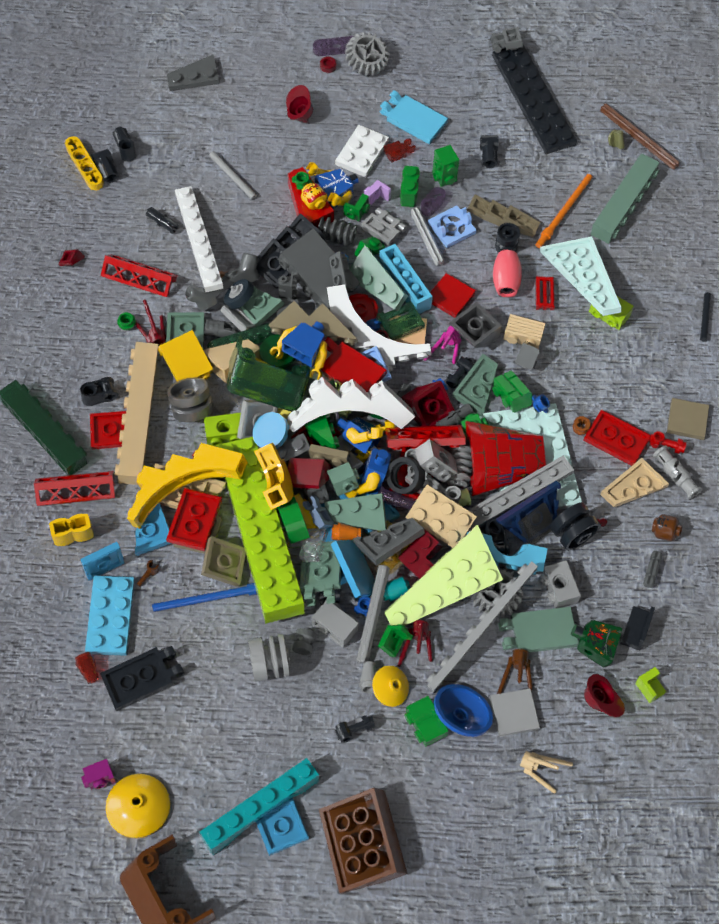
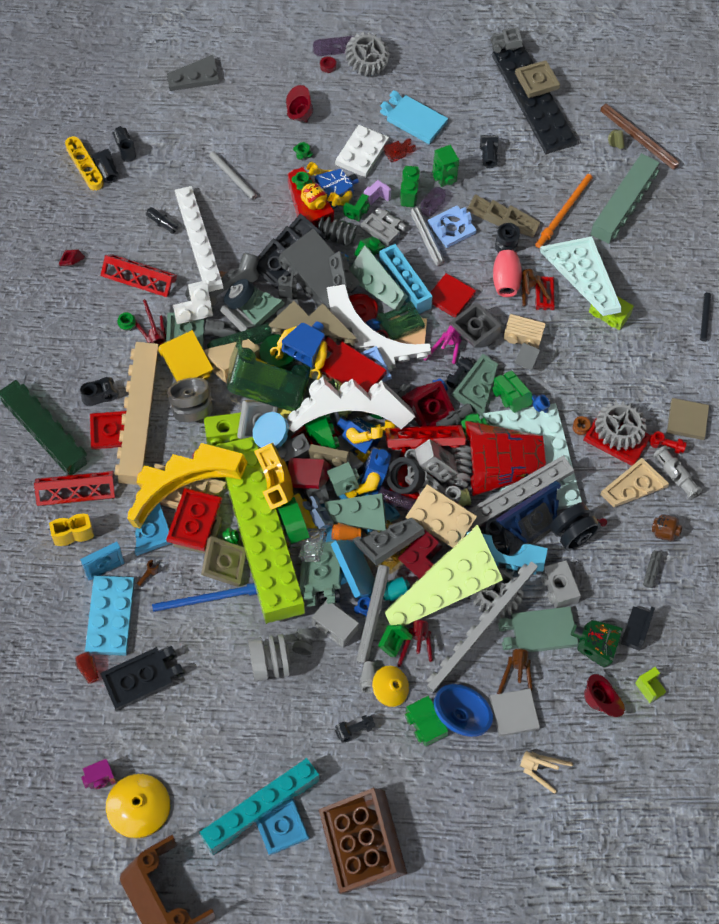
none -> white plate [173,280,213,324]
none -> green plate [223,527,239,545]
none -> green plate [293,142,313,160]
none -> dark tan plate [515,60,560,98]
none -> reddish brown plant [521,269,551,306]
none -> light grey gear [595,401,647,451]

